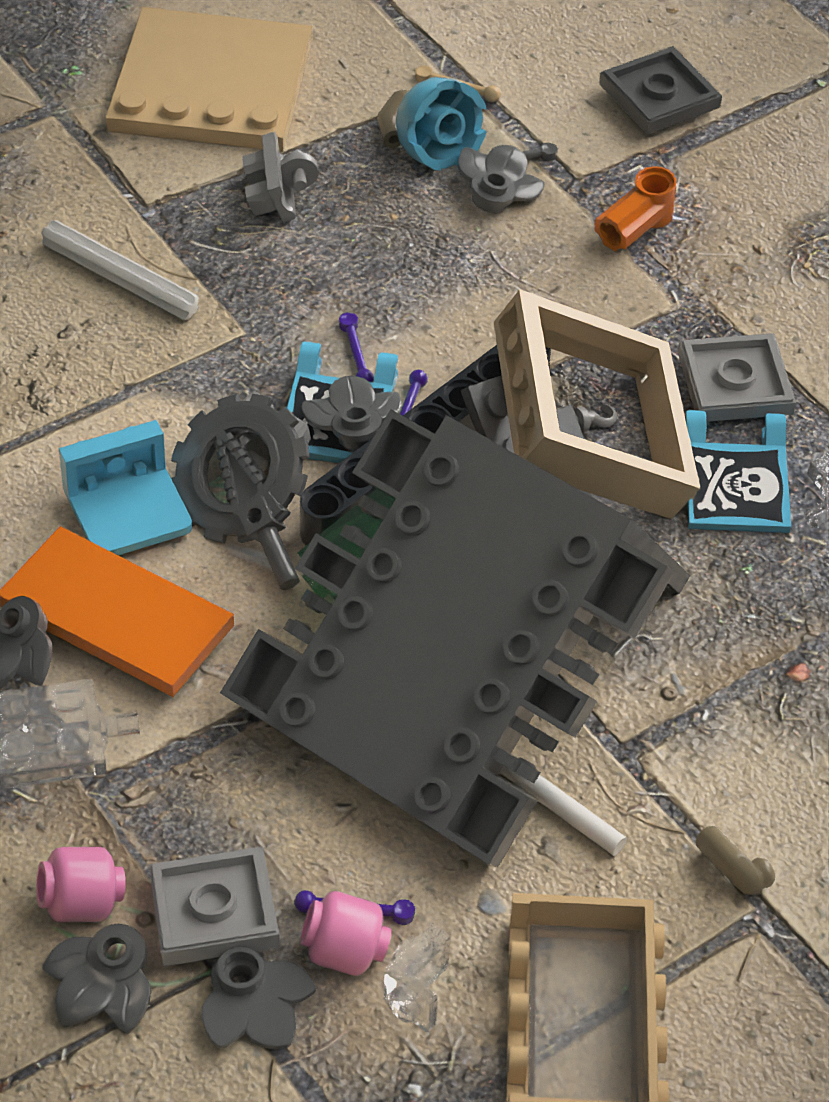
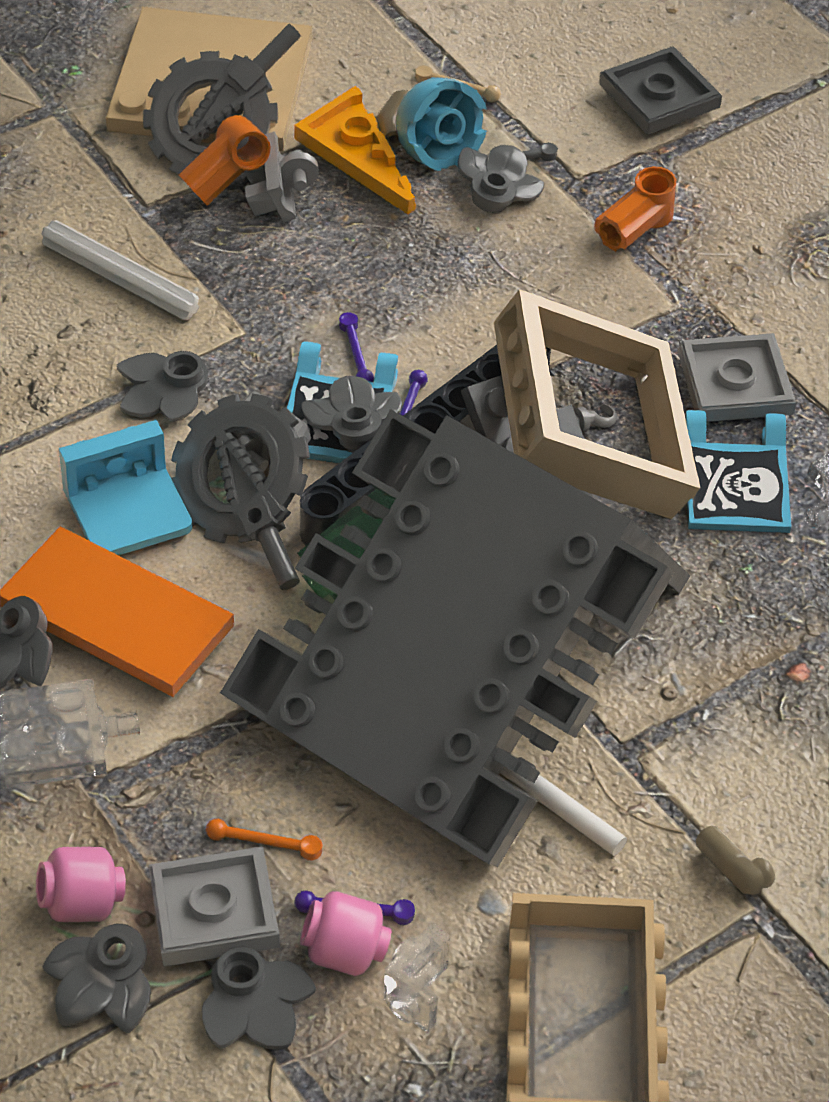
none -> dark grey plate [117,351,208,422]
none -> dark grey bar [143,24,301,175]
none -> orange piece [179,115,271,206]
none -> orange hinge [206,819,322,860]
none -> light orange wing [294,86,416,215]

